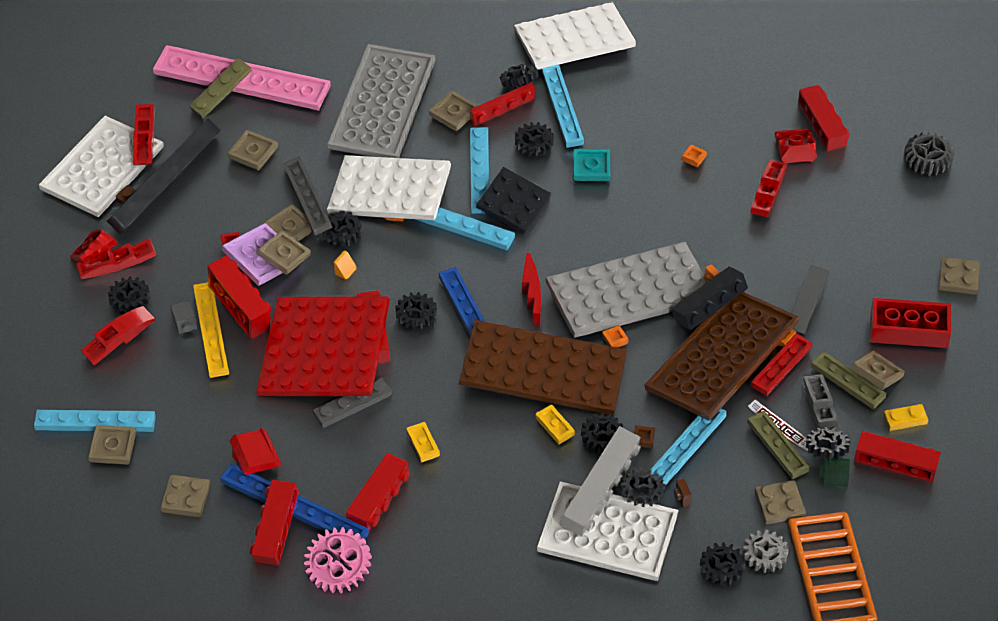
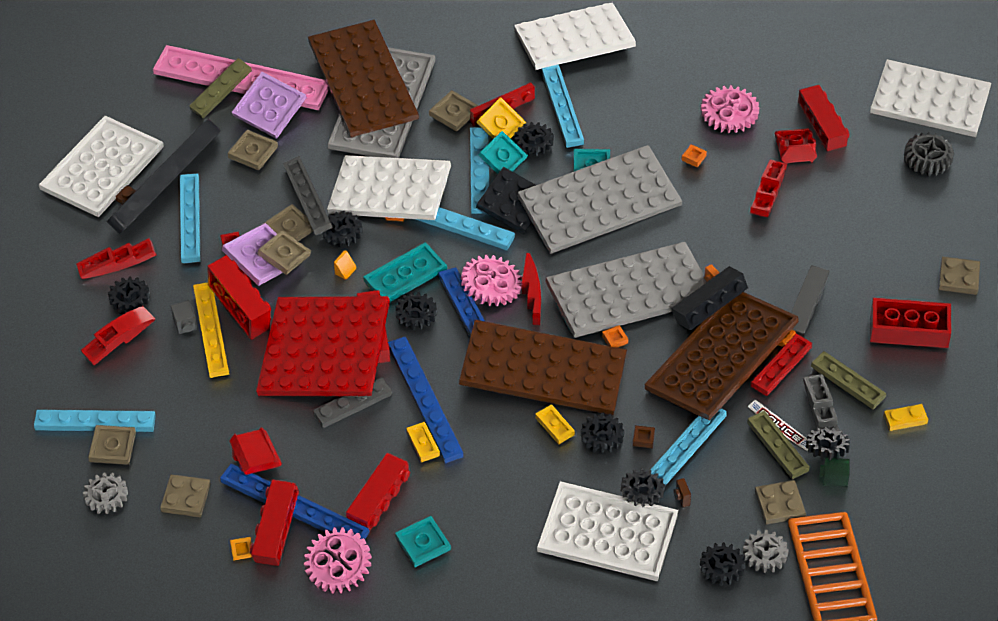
red slope [70,229,118,263] -> none
red slope [133,104,155,165] -> none
black gear [499,64,539,89] -> none
light grey brick [560,426,641,537] -> none
dark tan plate [851,351,905,390] -> none
red brick [854,431,941,482] -> none
none -> light grey gear [83,473,128,514]
none -> medium azure plate [180,174,201,263]
none -> light orange slope [230,537,252,561]
none -> lavender plate [232,72,307,139]
none -> reddish brown plate [308,20,419,137]
none -> teal plate [363,242,447,302]
none -> blue plate [388,336,463,463]
none -> teal plate [395,516,451,567]
none -> bright pink gear [461,255,522,306]
none -> yellow plate [476,97,526,139]
none -> teal plate [478,131,528,174]
none -> light grey plate [517,145,682,254]
none -> bright pink gear [701,85,759,133]
none -> white plate [870,59,991,137]

